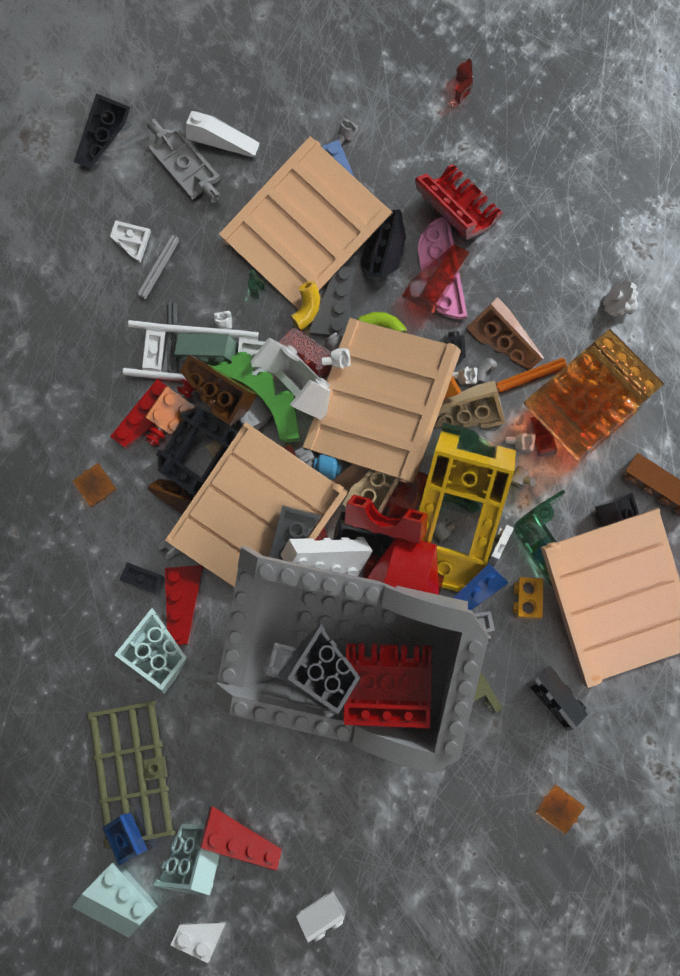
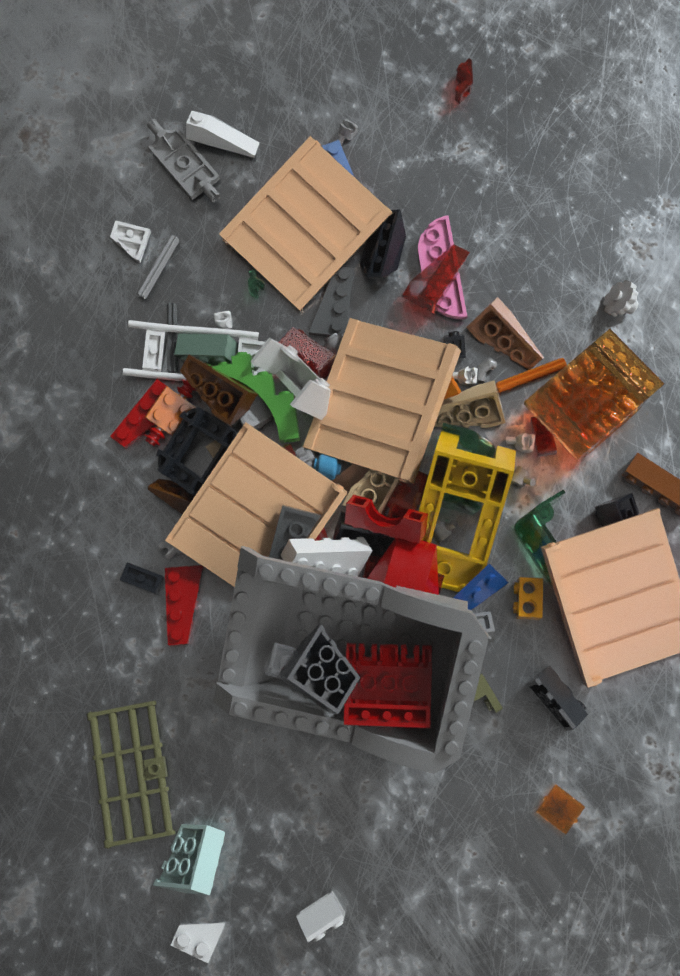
light aqua wedge [72,861,159,938] -> none
clear orange piece [73,463,117,507] -> none
black wedge [74,93,131,169] -> none
blue slope [102,813,148,866] -> none
light aqua wedge [115,608,187,694] -> none
red wing [199,806,282,871] -> none
yellow cylinder [290,280,320,331] -> none
white piece [322,348,351,369] -> none
lime cylinder [357,312,408,333] -> none
red slope [415,164,504,240] -> none
white wing [488,525,514,566] -> none

